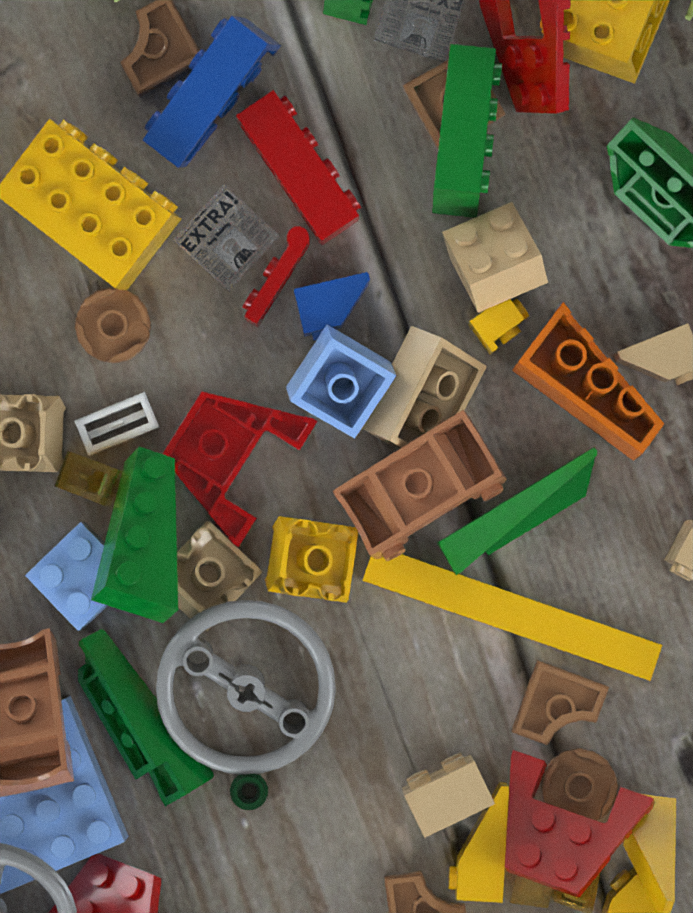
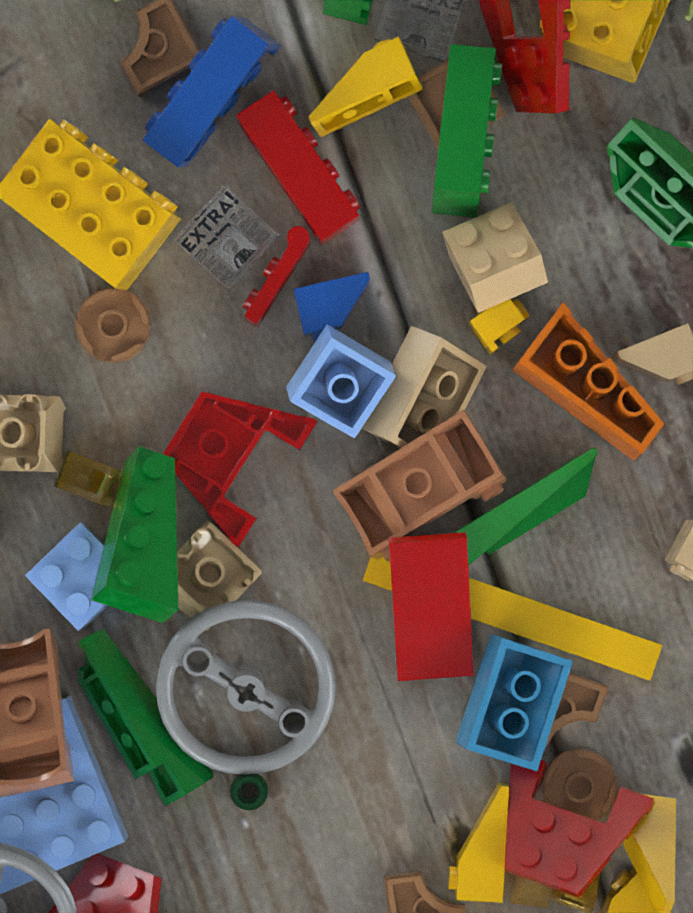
white tile [74,392,160,456] -> none
yellow slope [265,516,358,603] -> none
tan brick [402,753,495,838] -> none
none -> yellow slope [308,36,423,137]
none -> red tile [388,532,474,681]
none -> dark azure slope [455,633,573,771]

